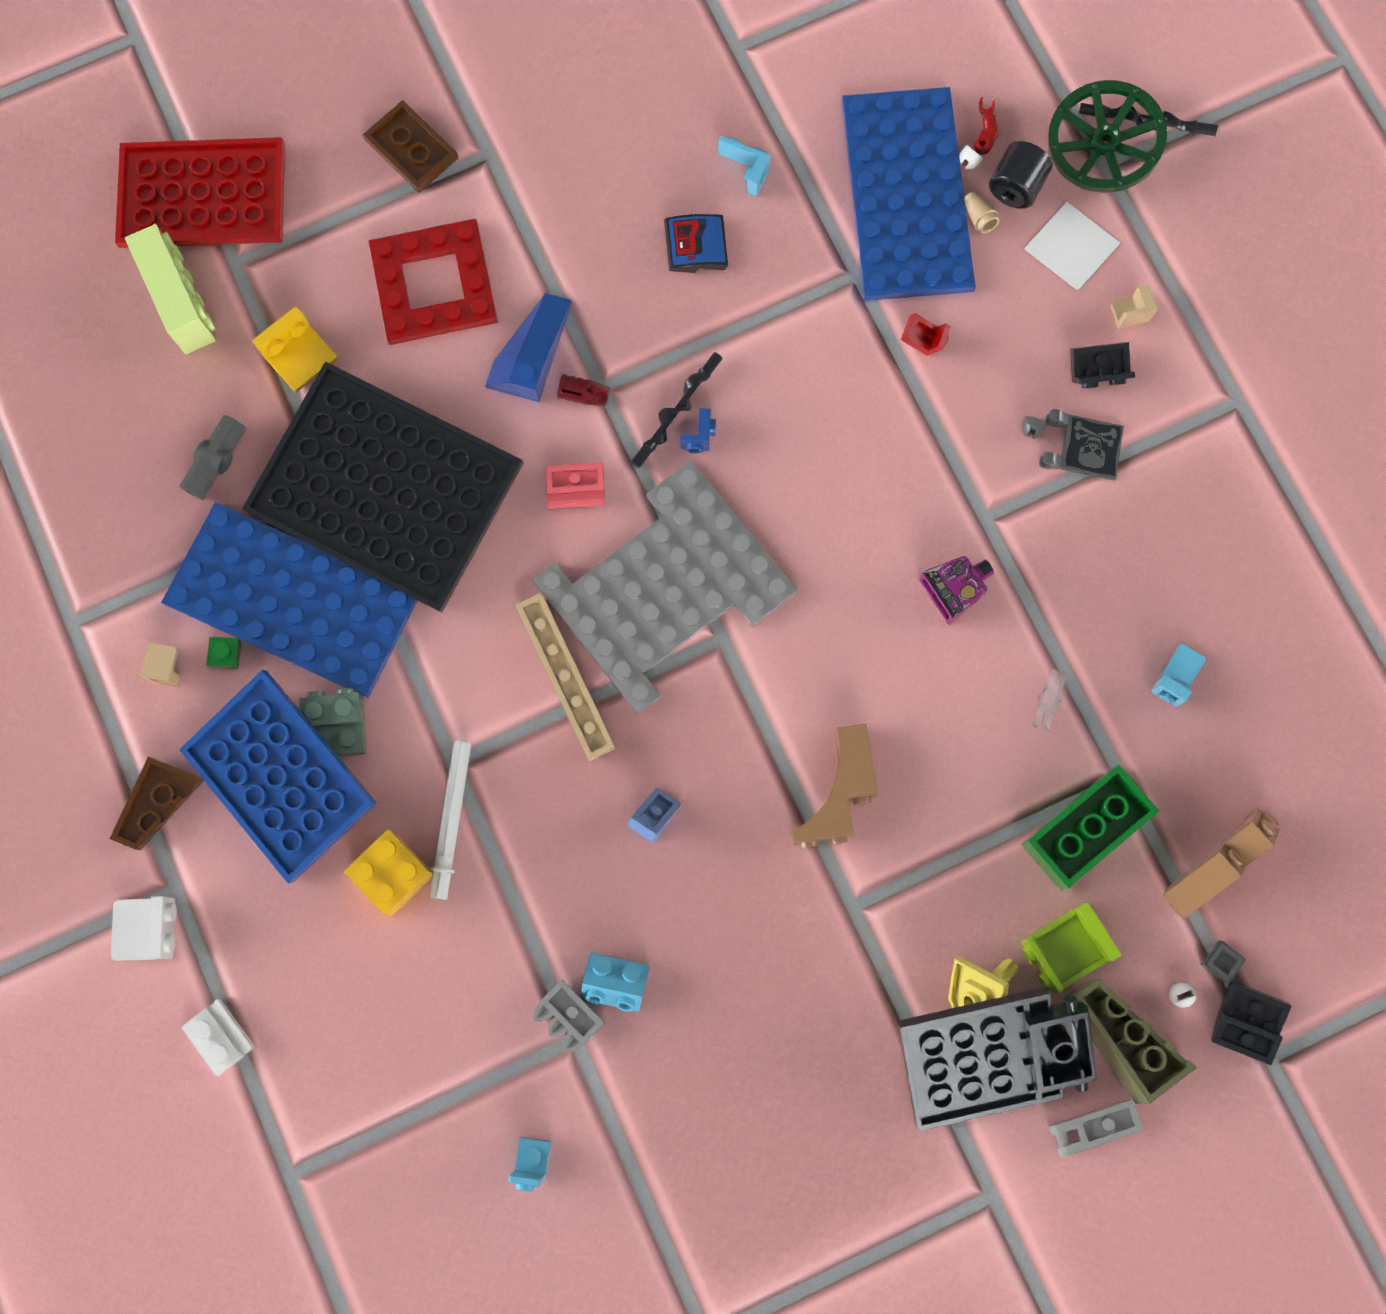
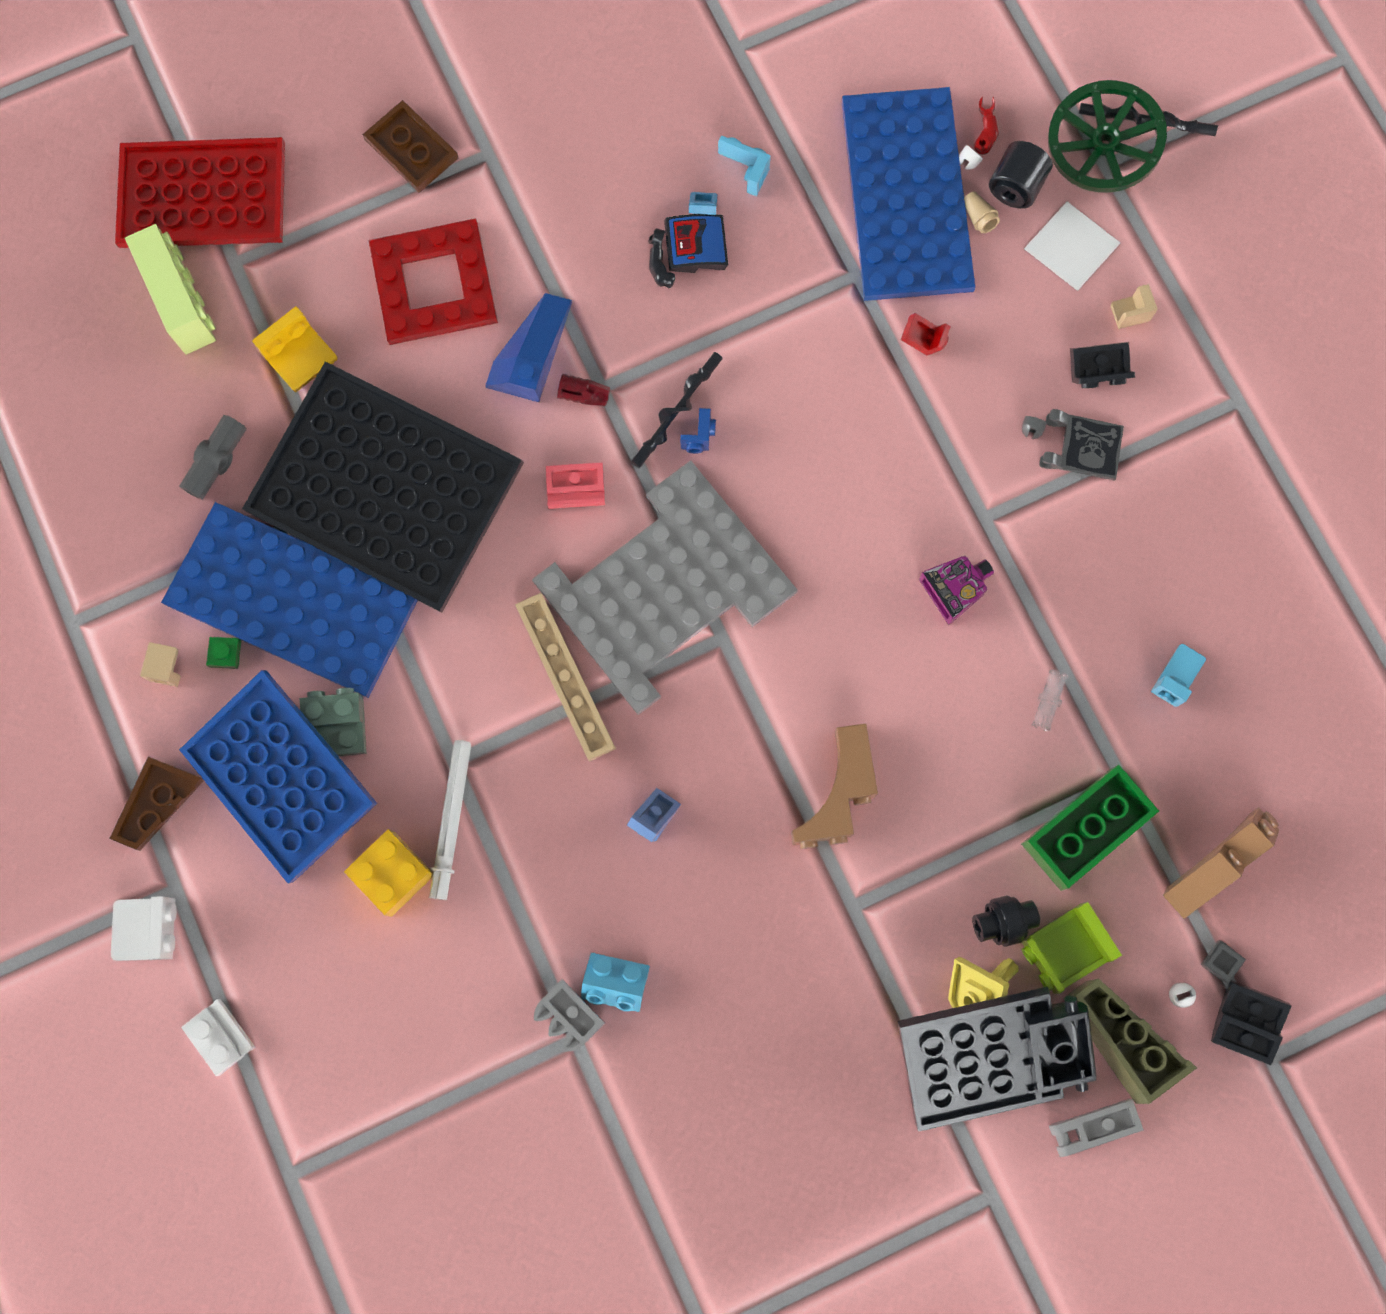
medium azure bracket [508,1137,551,1191] -> none
none -> black arm [648,228,675,288]
none -> dark azure tile [689,192,718,215]
none -> black piece [972,895,1040,947]

